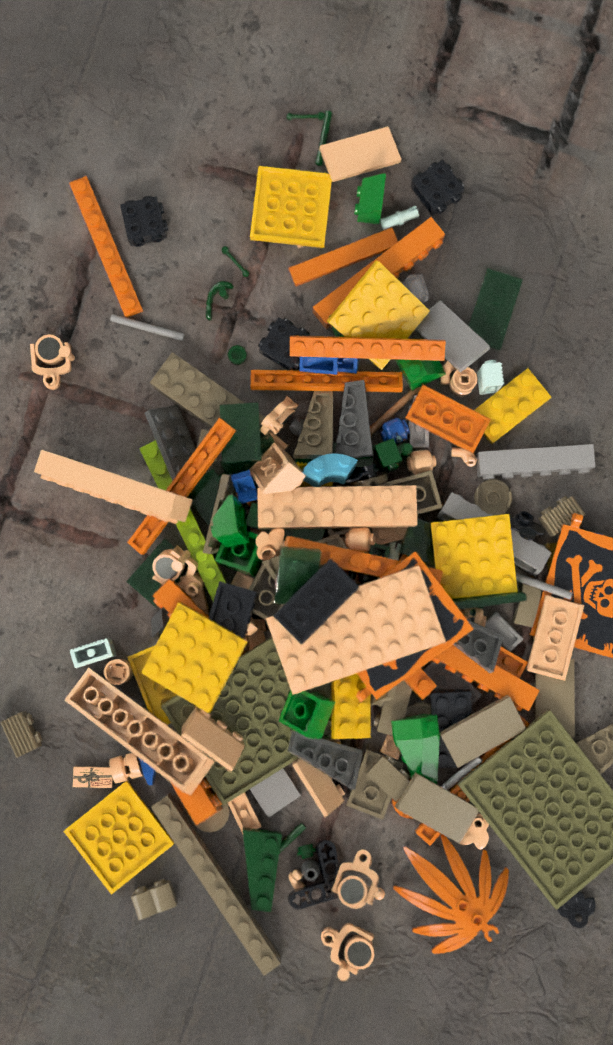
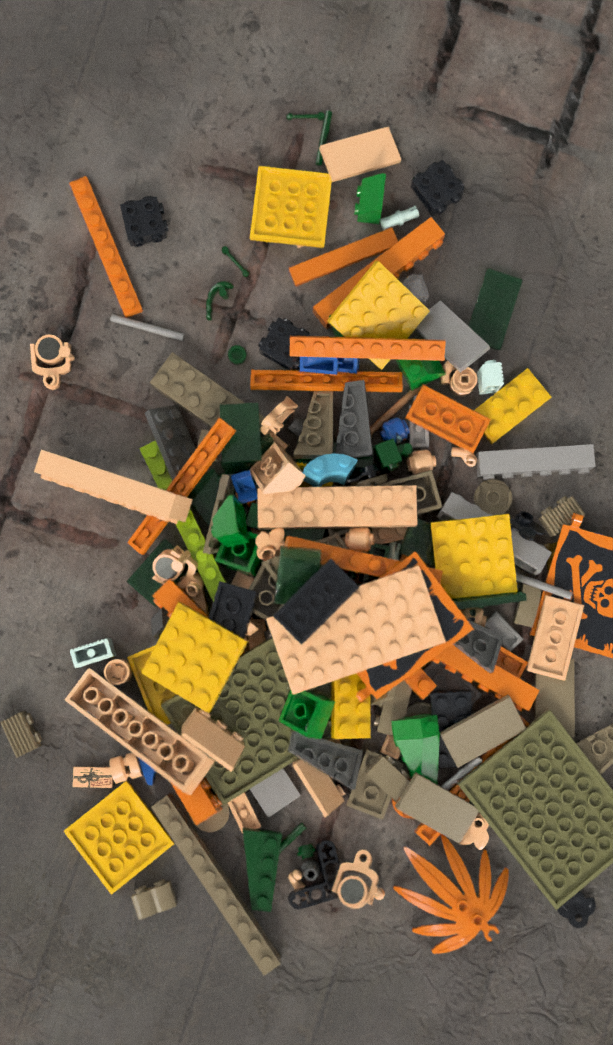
light nougat piece [321,923,374,981] -> none

